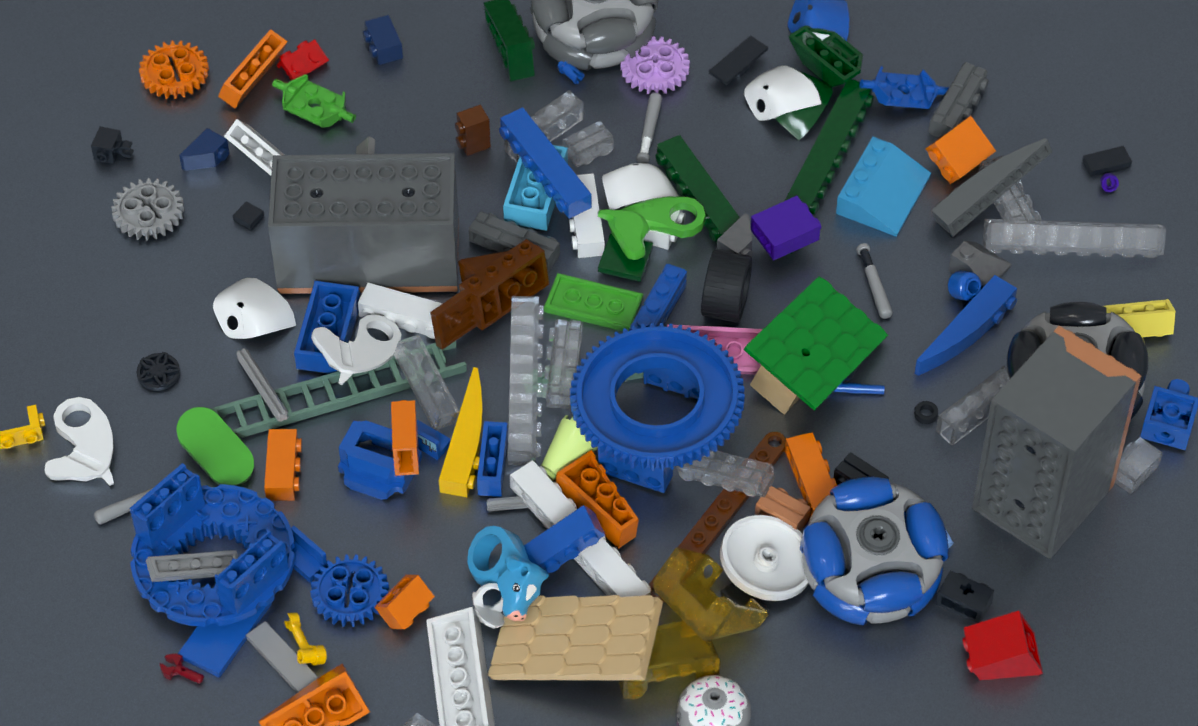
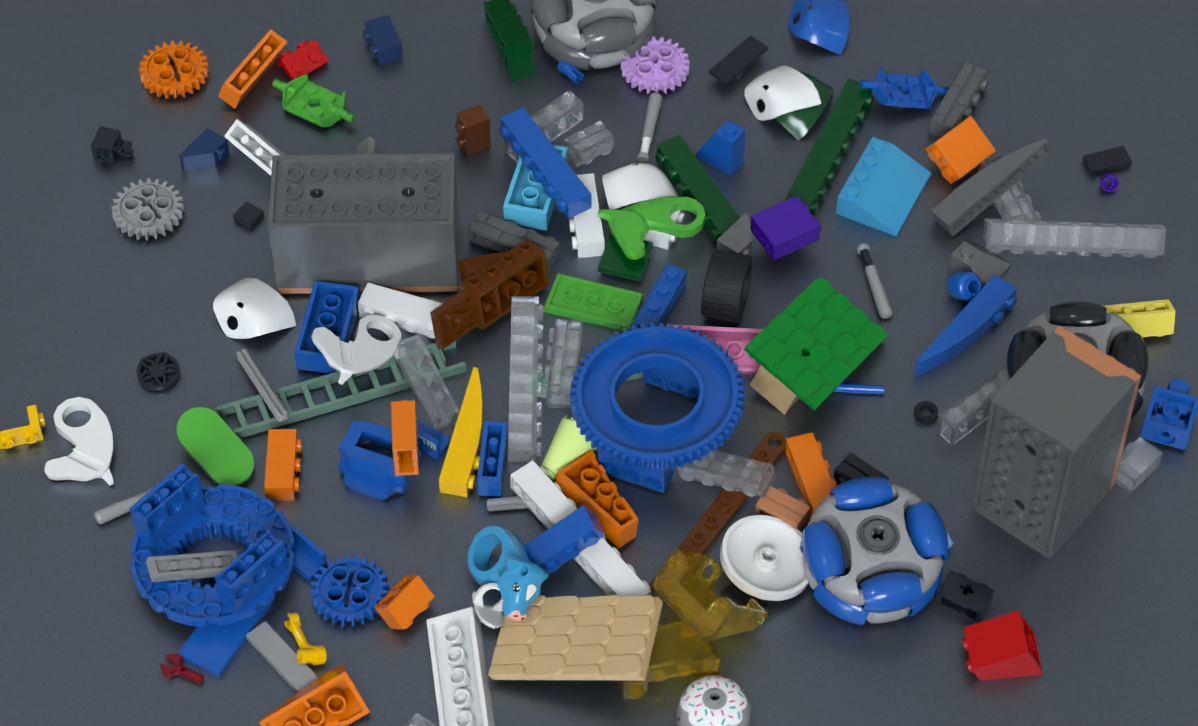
dark green wedge [789,25,863,87] -> none
none -> blue slope [696,119,746,176]

